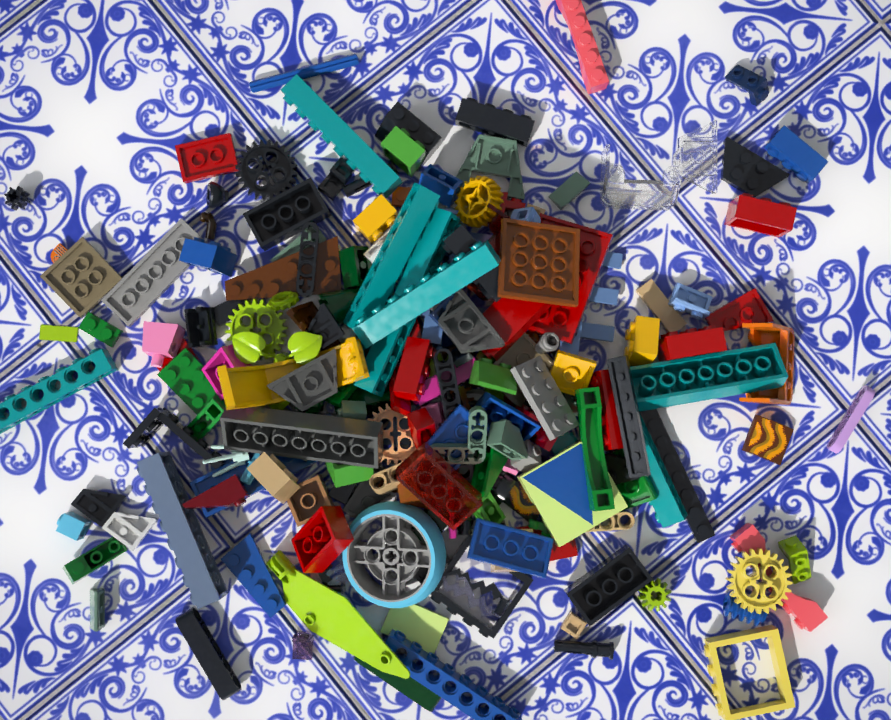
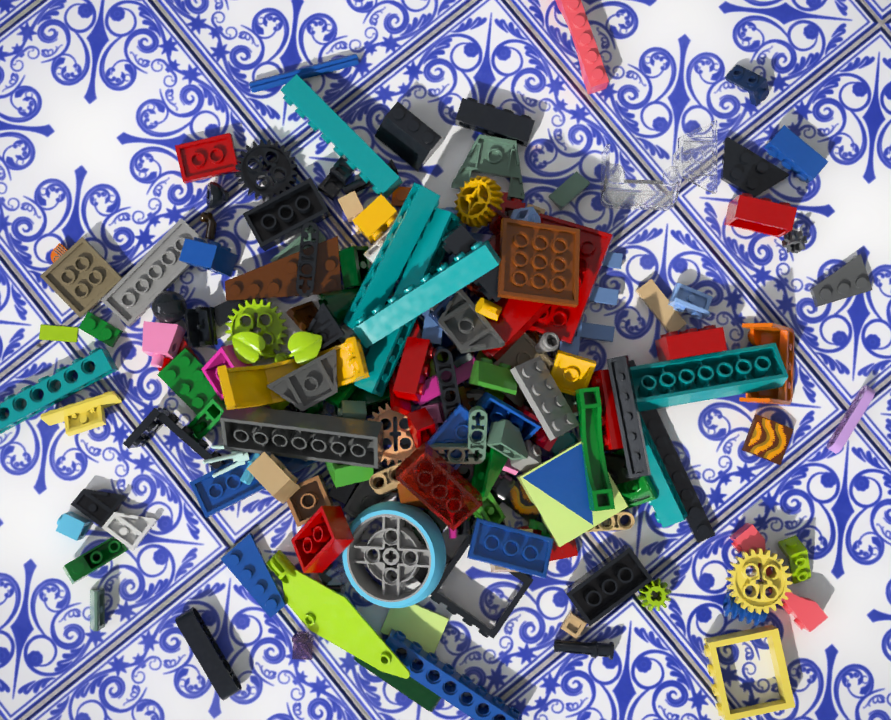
black gear [4,186,30,211] -> none
sand blue brick [137,451,228,609] -> none
dark red slope [182,474,250,509] -> none
lime gear [268,291,299,311] -> none
bright green slope [381,126,426,178] -> none
blue brick [419,164,463,208] -> none
piece [442,568,510,618] -> none
yellow brick [623,315,660,366] -> none
red wing [705,288,774,331] -> none
none -> light yellow bracket [41,391,122,436]
none -> black piece [152,291,187,324]
none -> tan brick [337,191,364,223]
none -> yellow piece [475,298,503,321]
none -> dark grey gear [782,230,807,254]
none -> dark grey wing [810,254,873,307]

